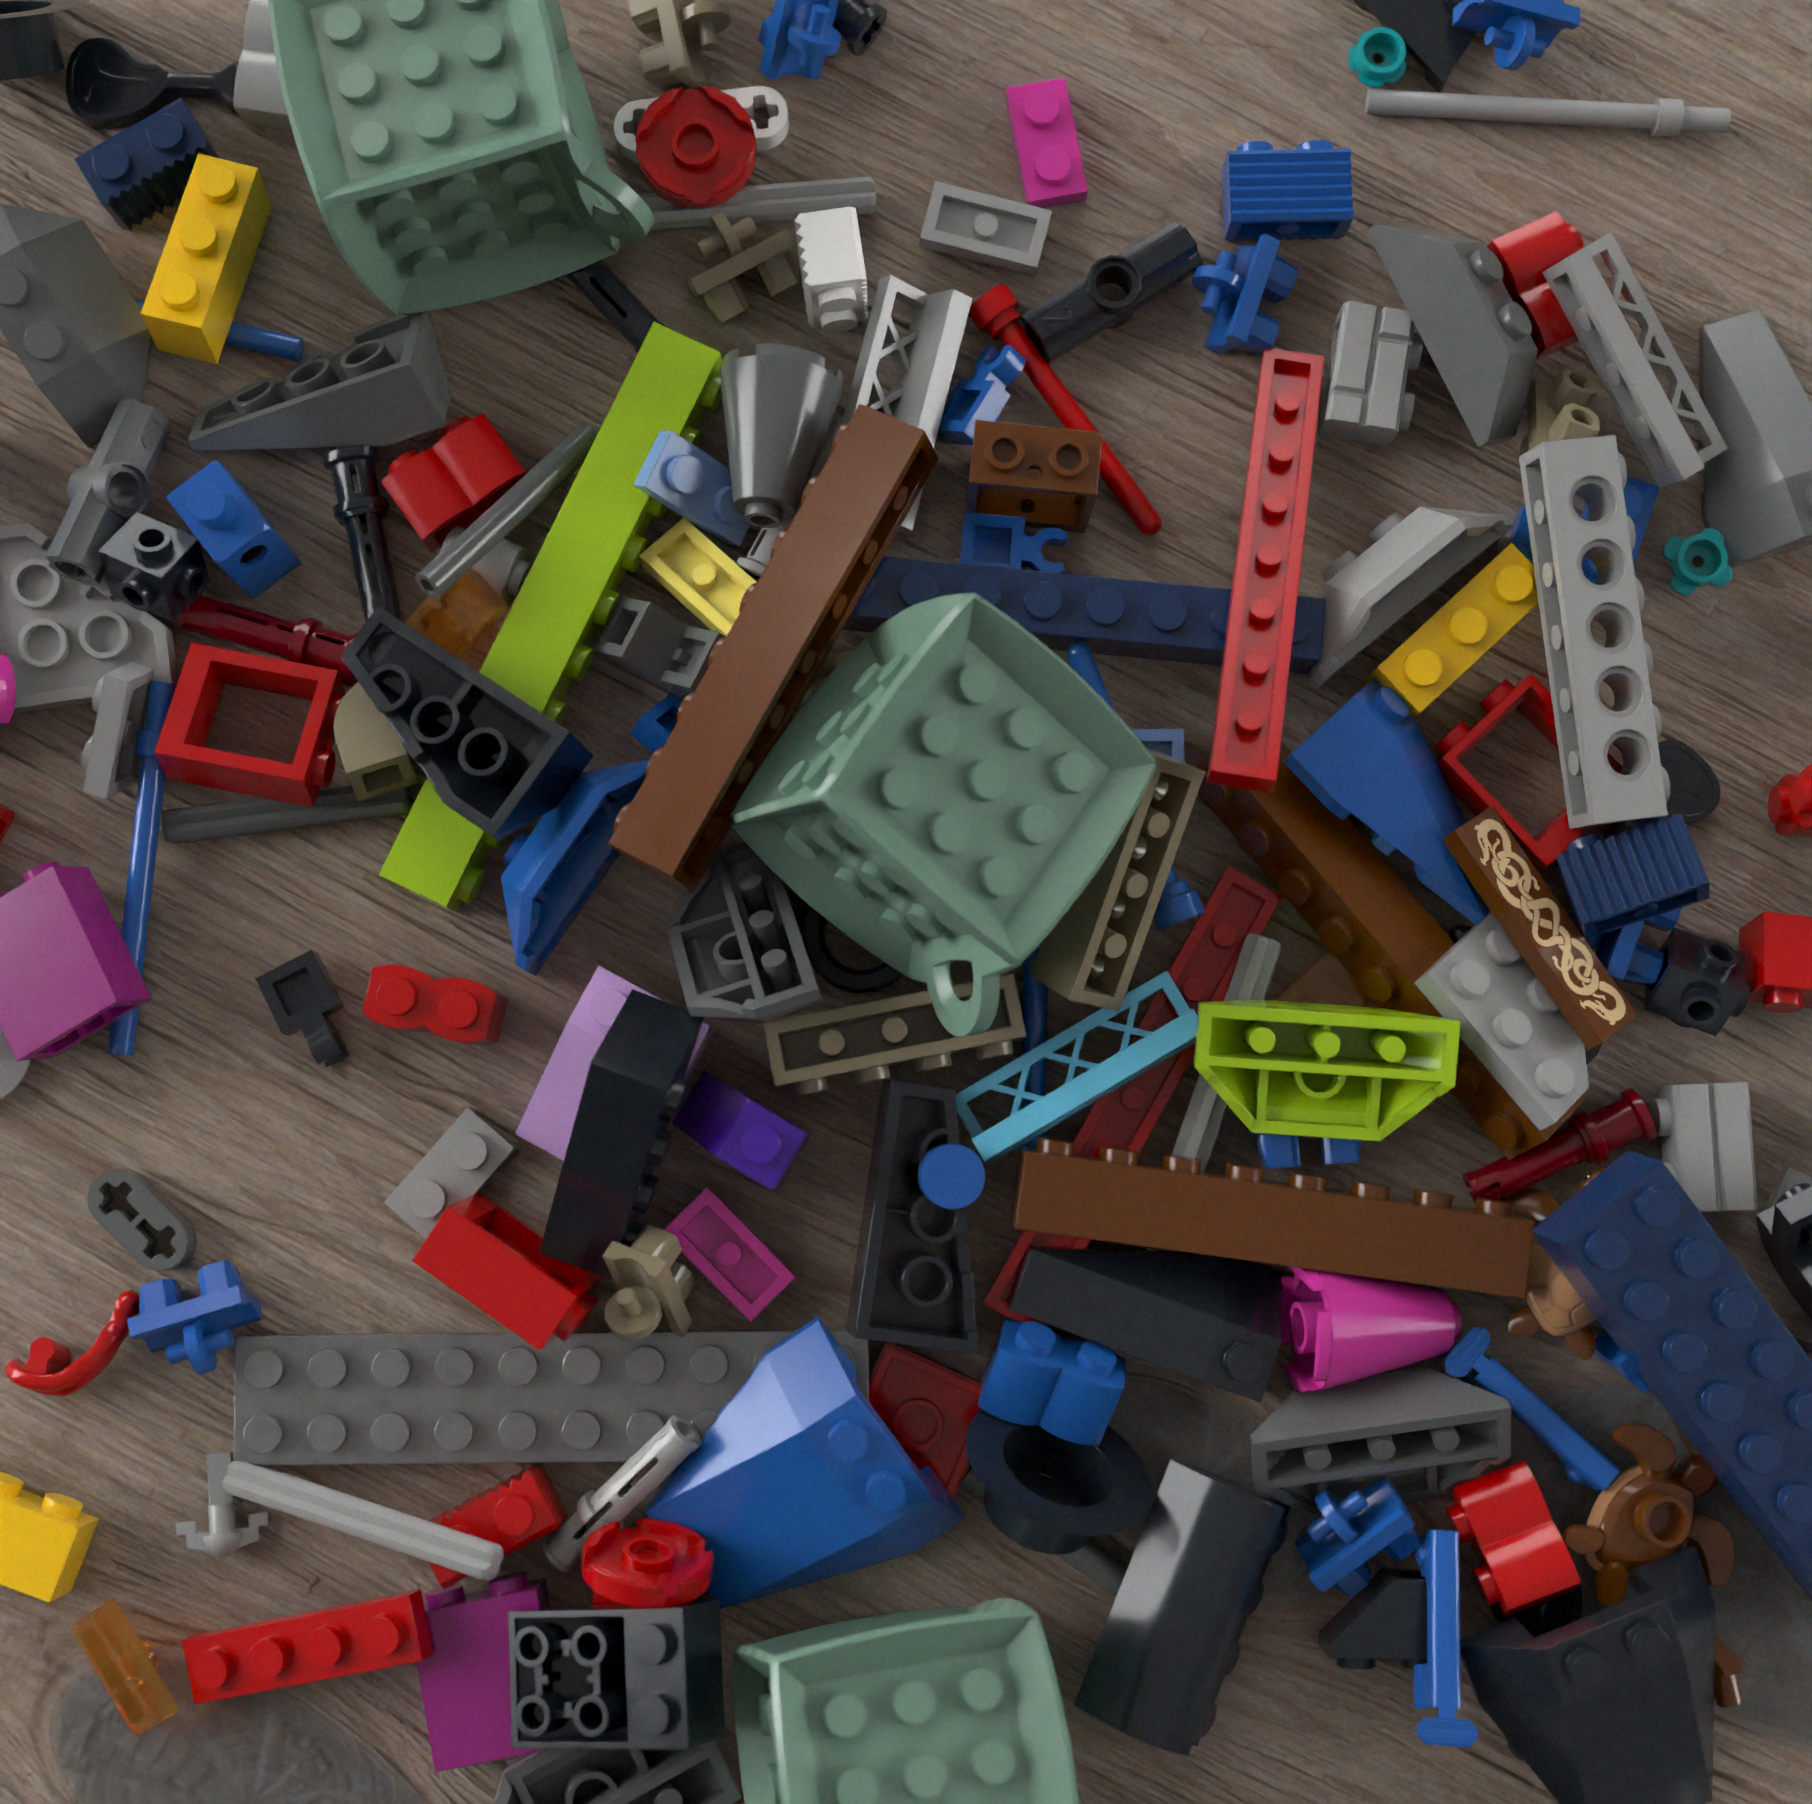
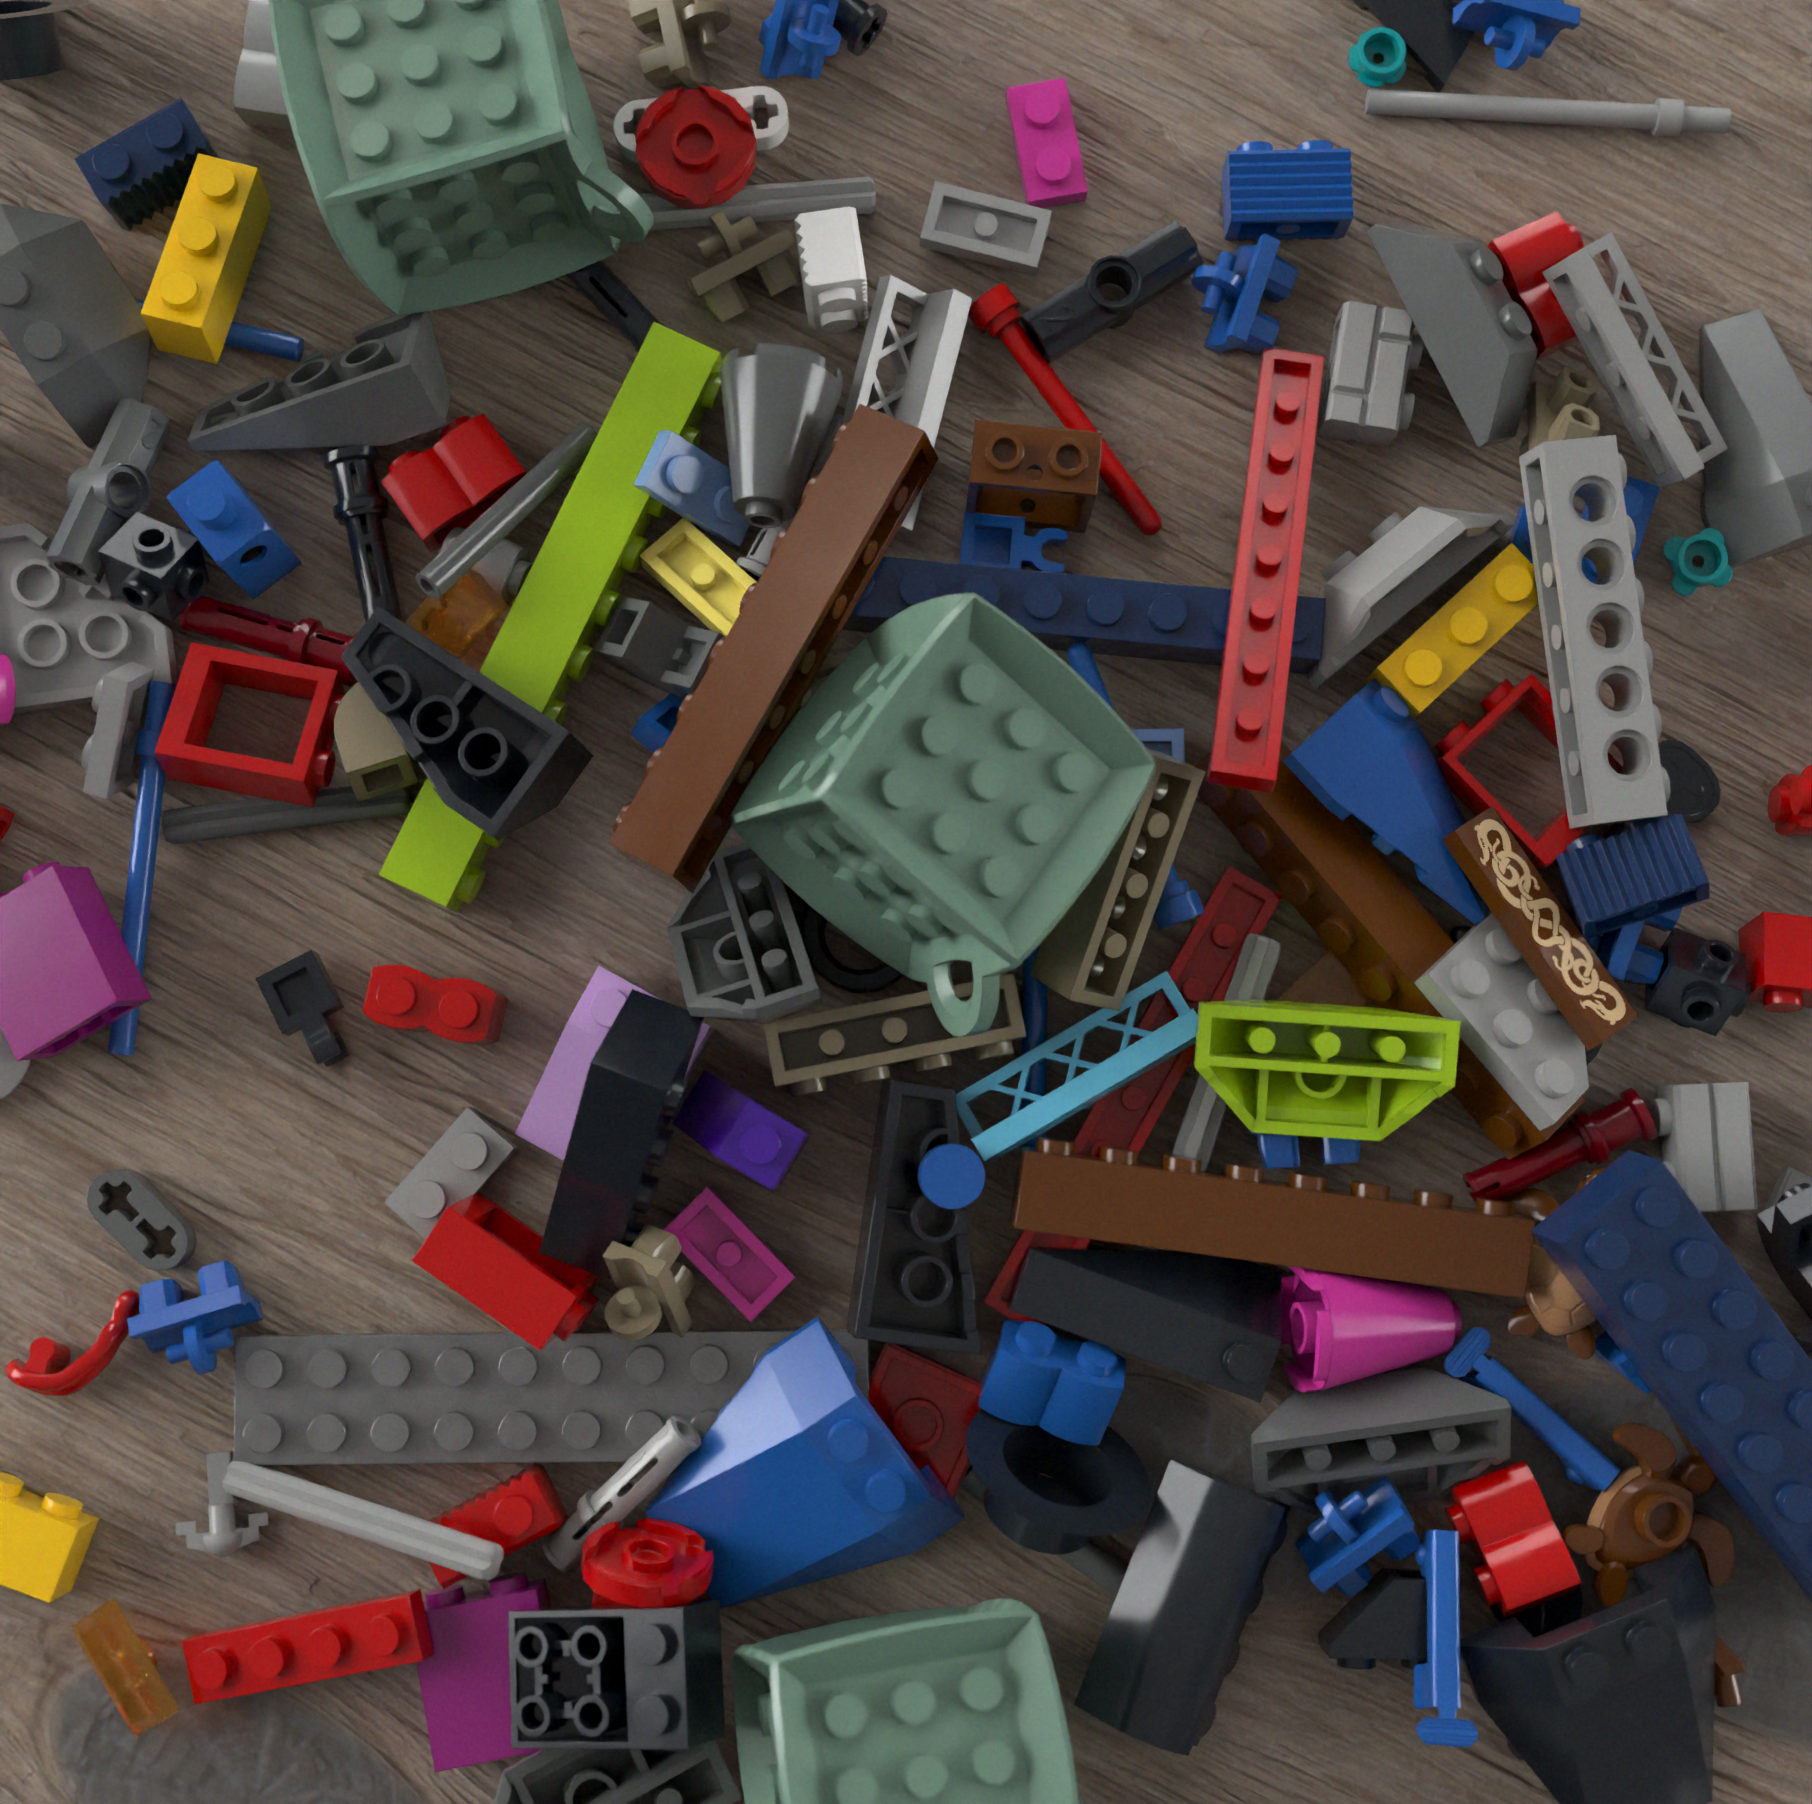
black piece [66,37,239,129] -> none
blue wedge [501,760,649,976] -> none
blue plate [937,344,1026,446] -> none

